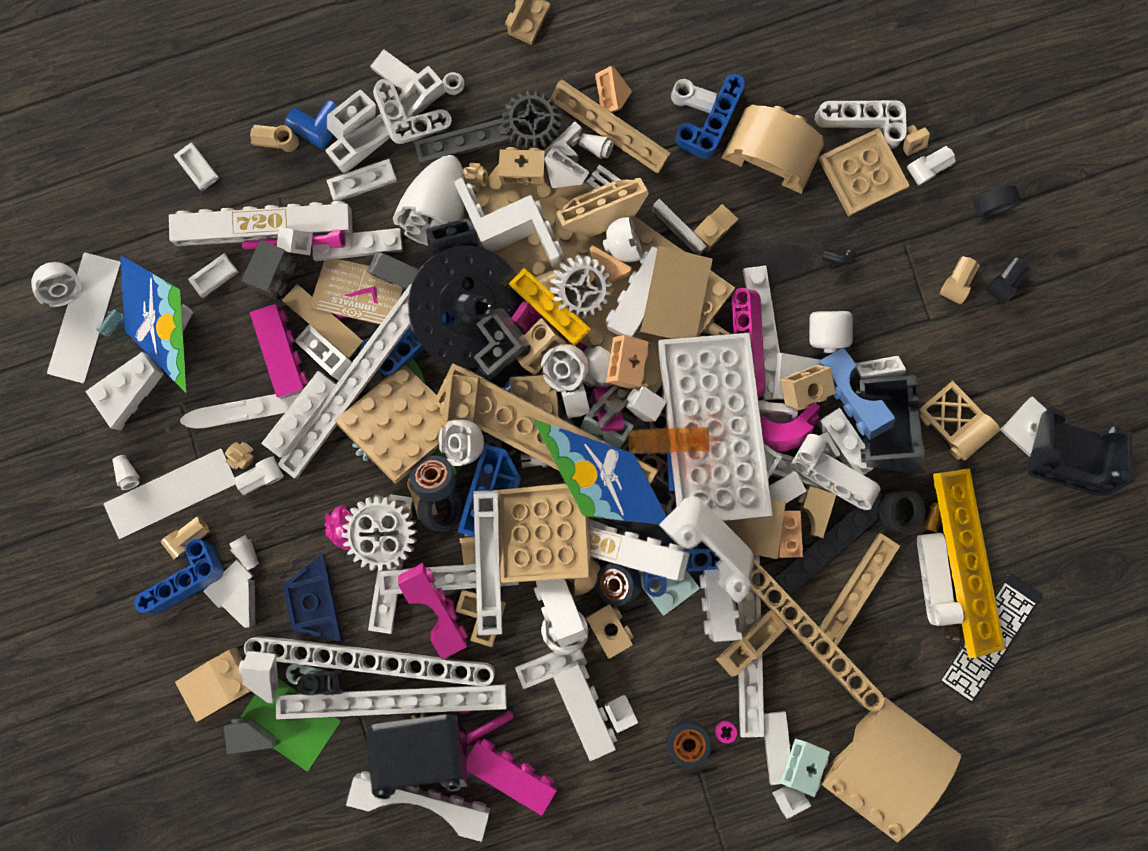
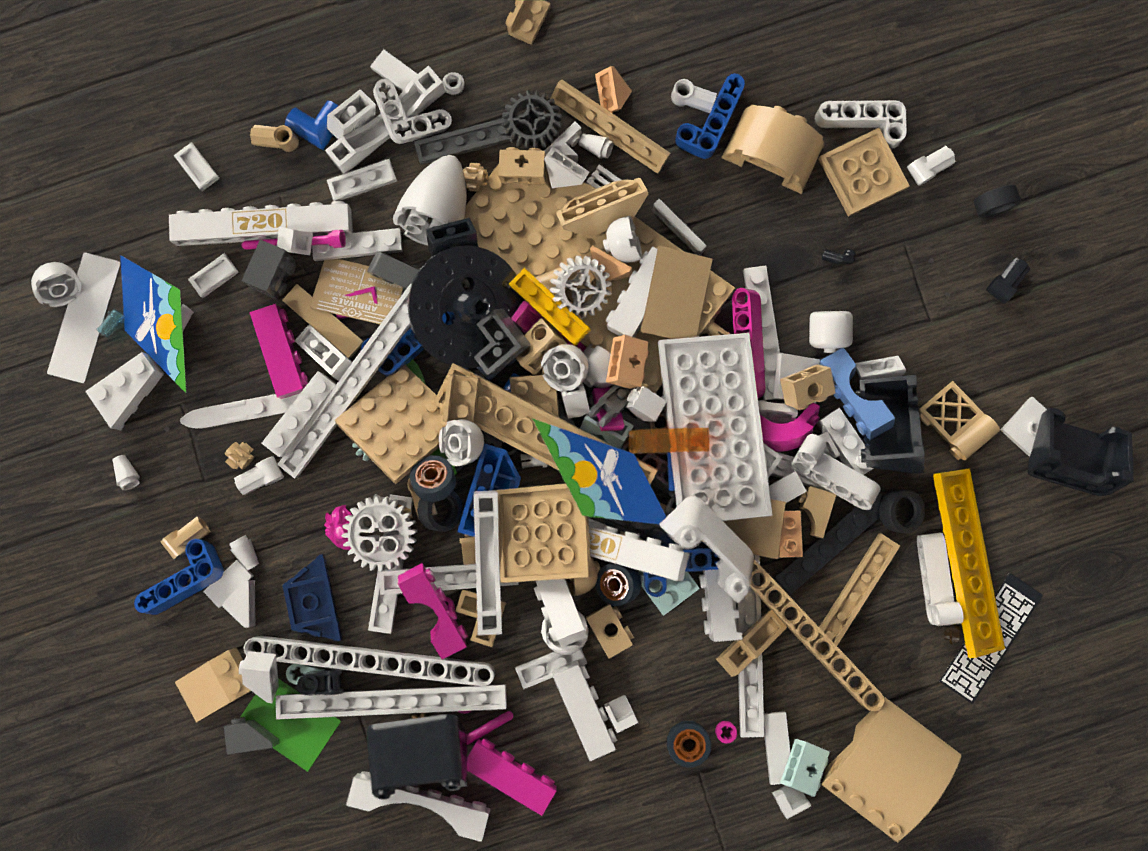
white sticker [104,449,235,539] -> none
white bracket [454,178,564,270] -> none
tan arch [693,204,738,252] -> none
tan tile [903,125,930,156] -> none
pearl gold pin [923,502,942,533] -> none
tan piece [940,256,979,304] -> none

